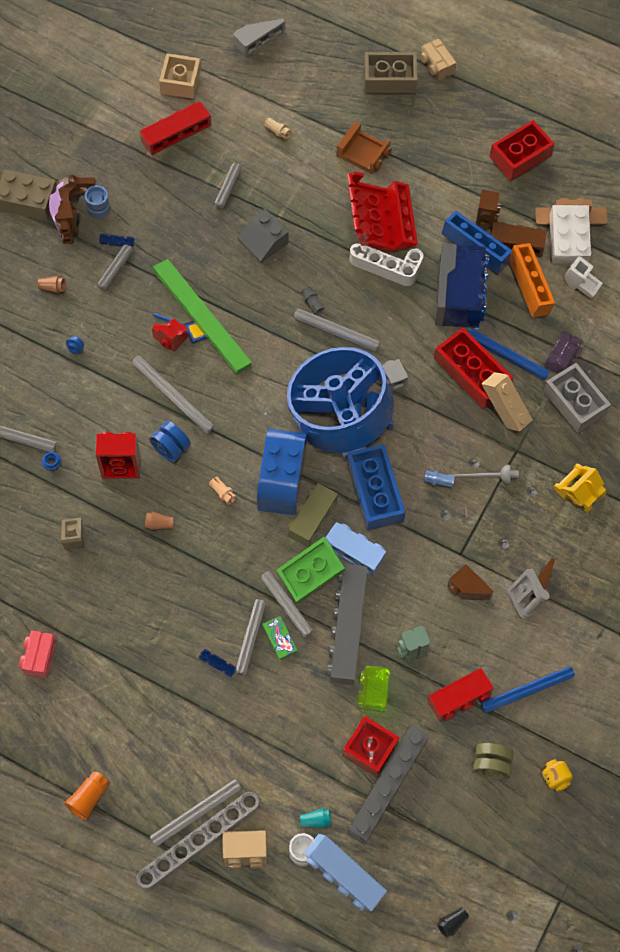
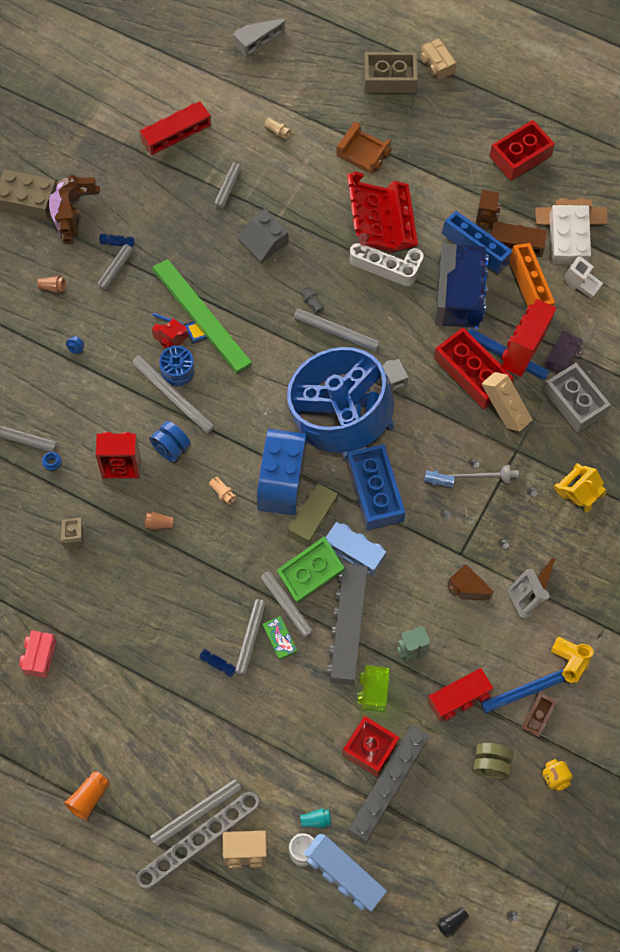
medium blue wheel [85,185,110,219] -> none
tan brick [159,53,201,99] -> none
none -> blue wheel [159,346,195,387]
none -> red brick [501,299,557,377]
none -> reddish brown slope [521,692,558,737]
none -> yellow piece [551,637,594,683]

